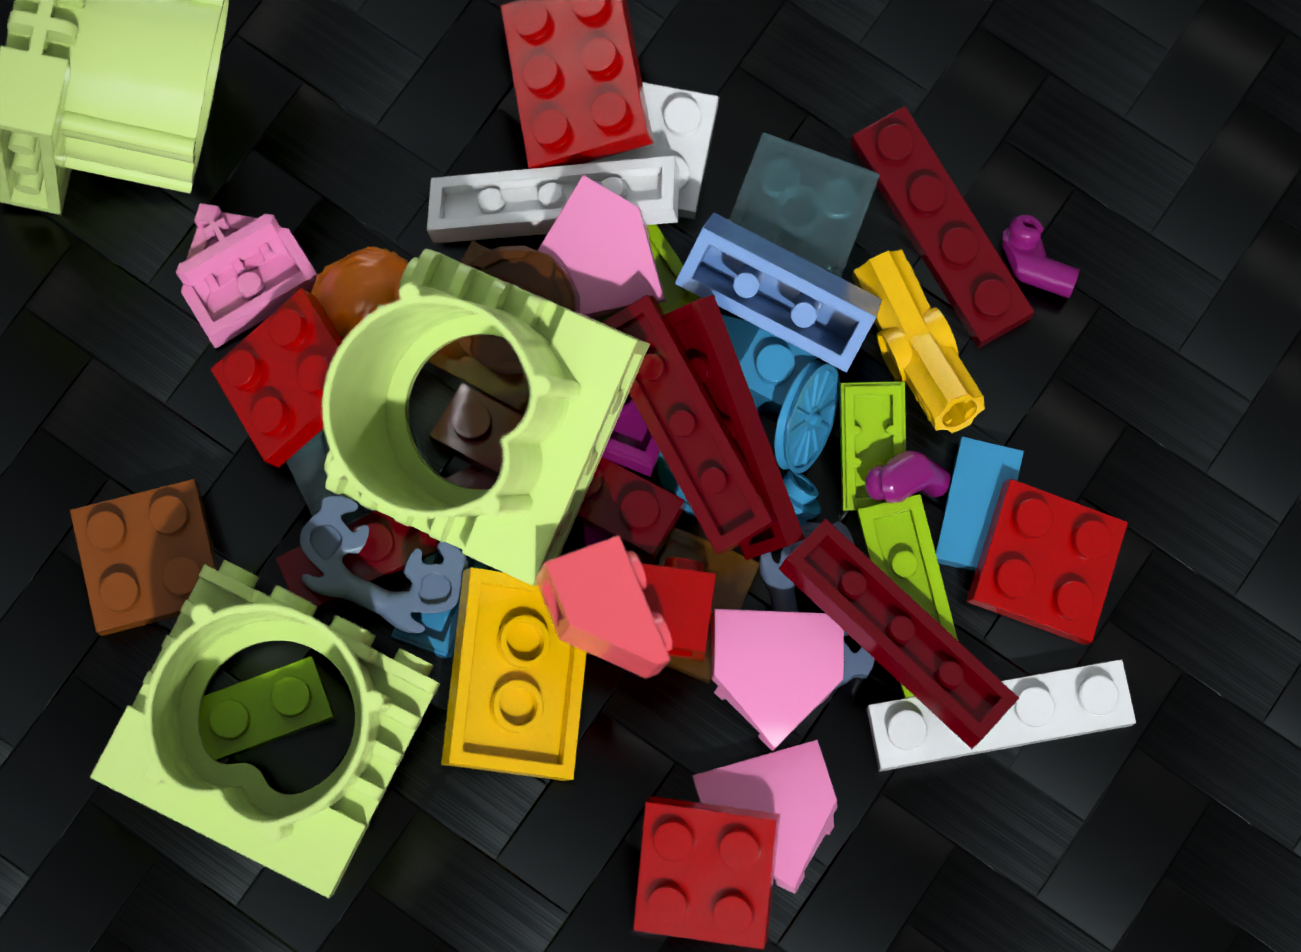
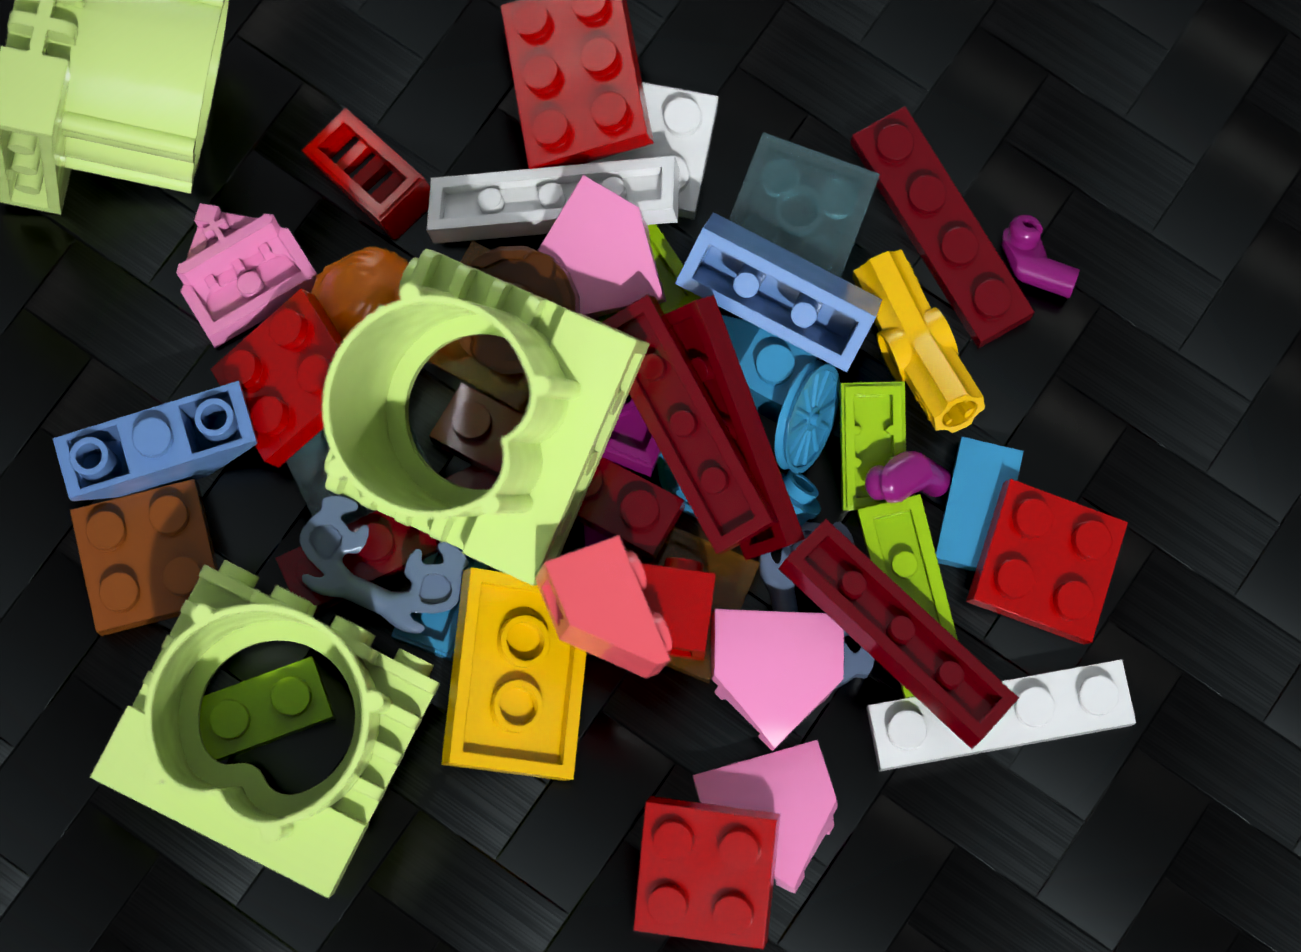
none -> medium blue slope [52,381,258,501]
none -> red slope [302,108,430,240]

